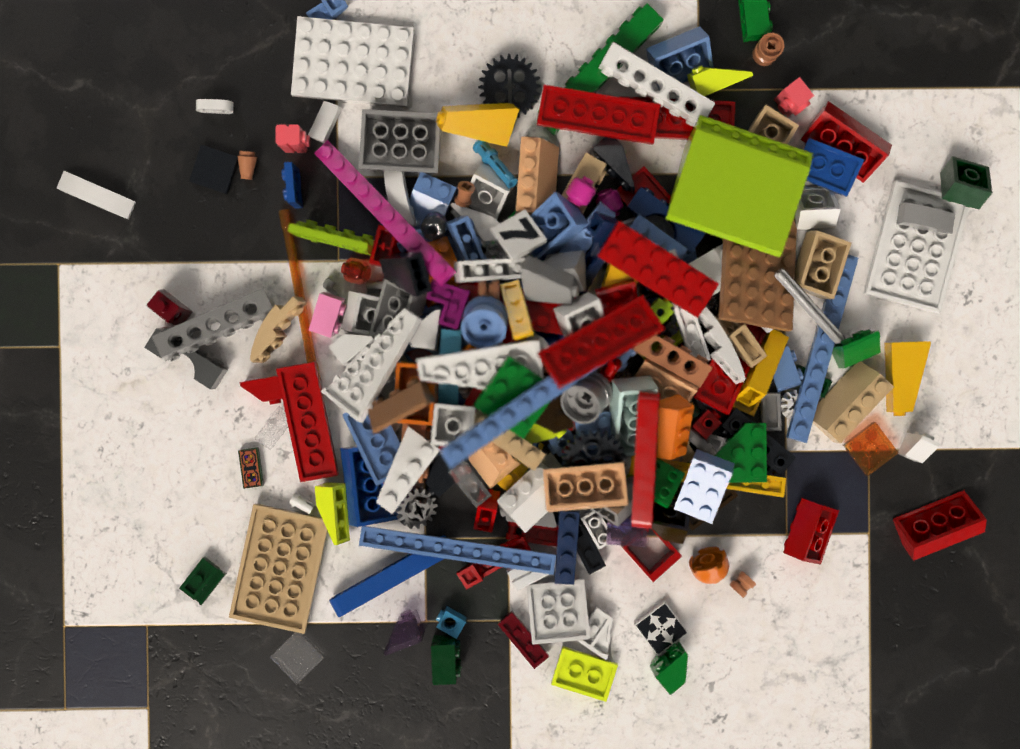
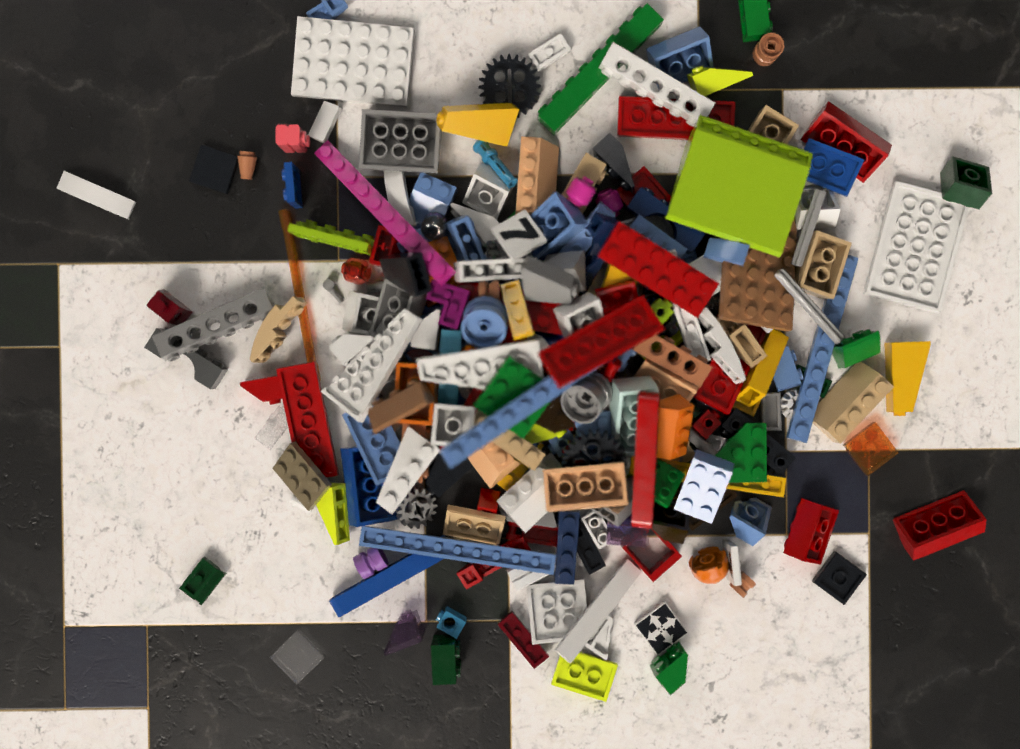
white beam [196,99,234,114] -> none
tan plate [229,503,328,634] -> none
tile [238,447,264,489] -> none
bright pink brick [309,292,347,338] -> none
clear brick [448,460,492,508] -> none
nougat bush [454,181,475,207] -> none
red plate [537,85,661,145] -> none
coral brick [774,77,814,117] -> none
light grey slope [896,203,955,234] -> none
white slope [897,431,940,463] -> none
none -> dark tan plate [272,441,332,511]
none -> medium lavender wheel [353,548,389,579]
none -> tan tile [443,505,506,545]
none -> white plate [528,33,571,72]
none -> white tile [554,559,642,663]
none -> medium blue slope [704,238,750,266]
none -> white tile [722,539,742,586]
none -> medium blue slope [730,498,772,546]
none -> light grey axle [791,189,826,267]
none -> black tile [812,551,867,605]

